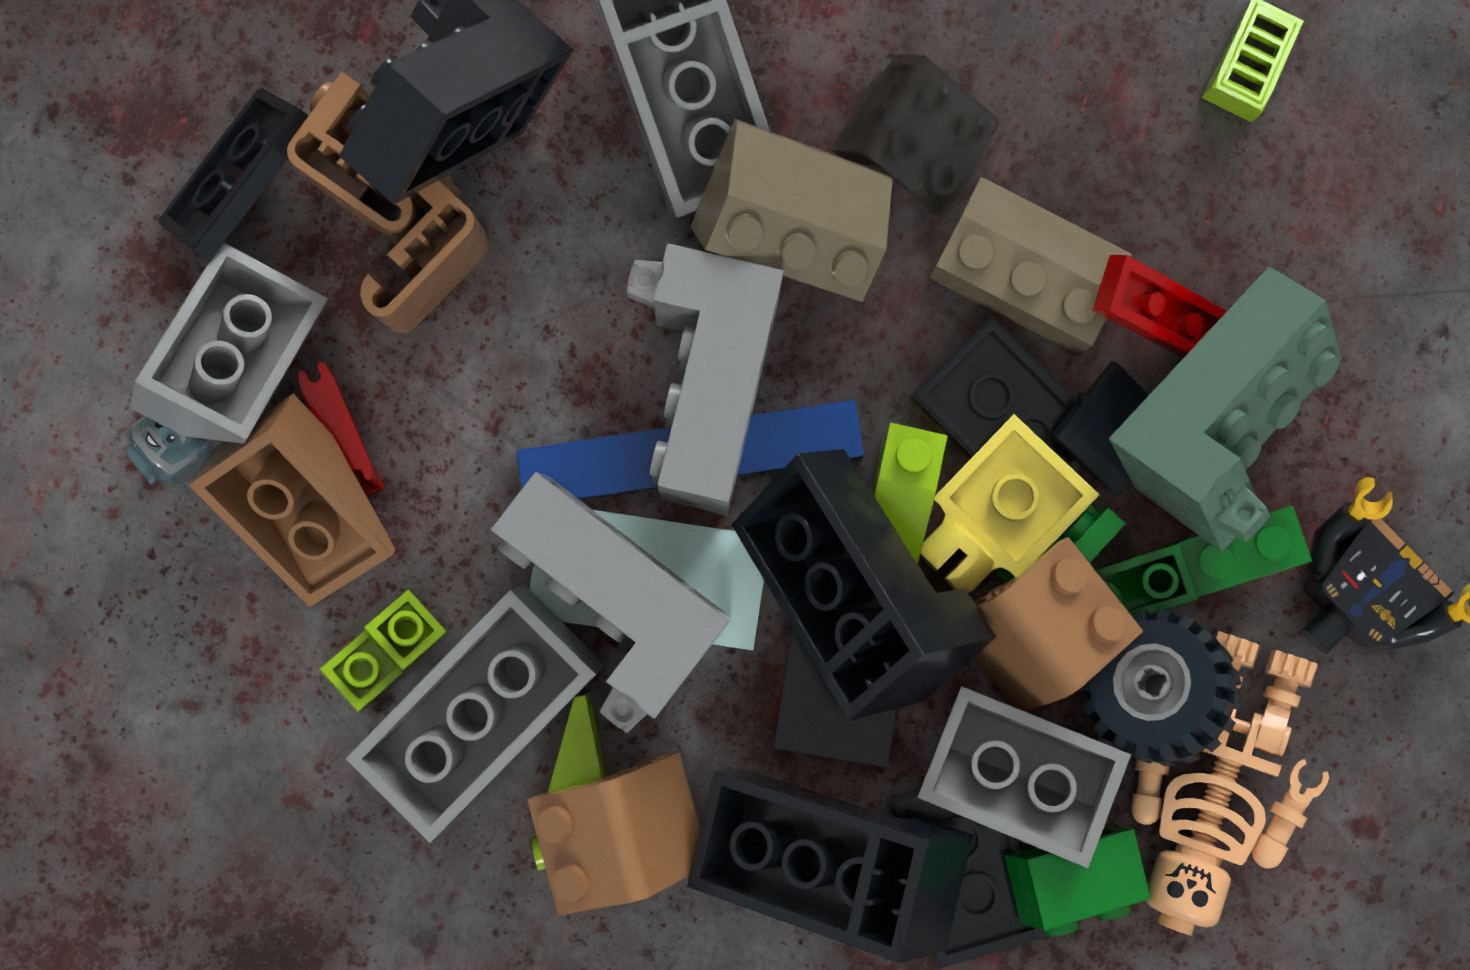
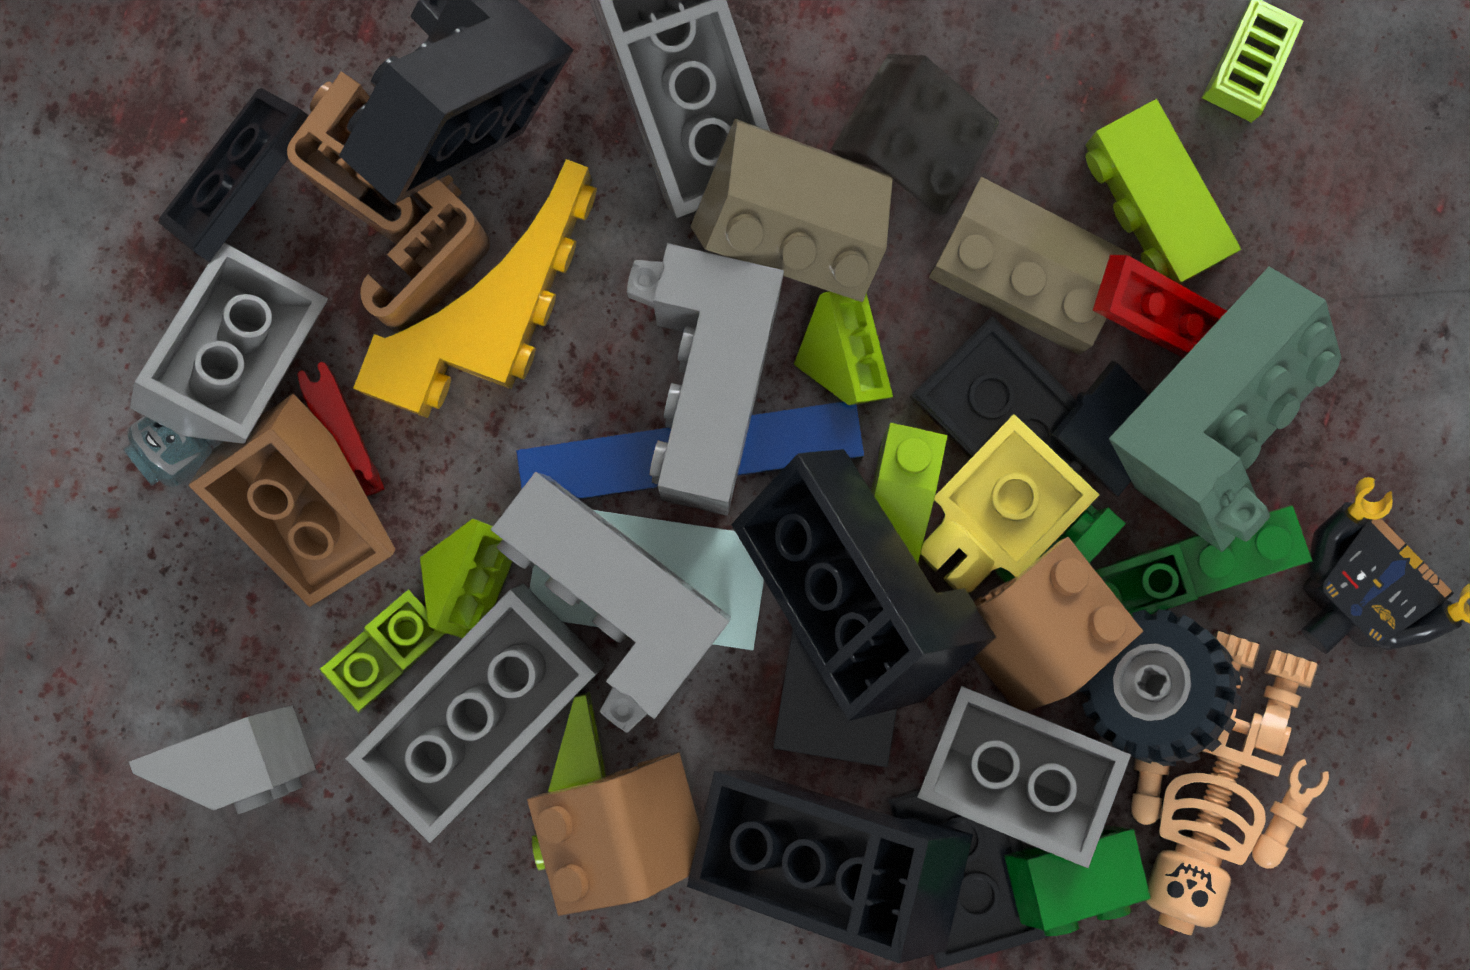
none -> light grey slope [129,705,316,814]
none -> yellow arch [353,159,597,418]
none -> lime slope [420,519,512,638]
none -> lime slope [794,291,893,405]
none -> lime brick [1085,99,1242,285]

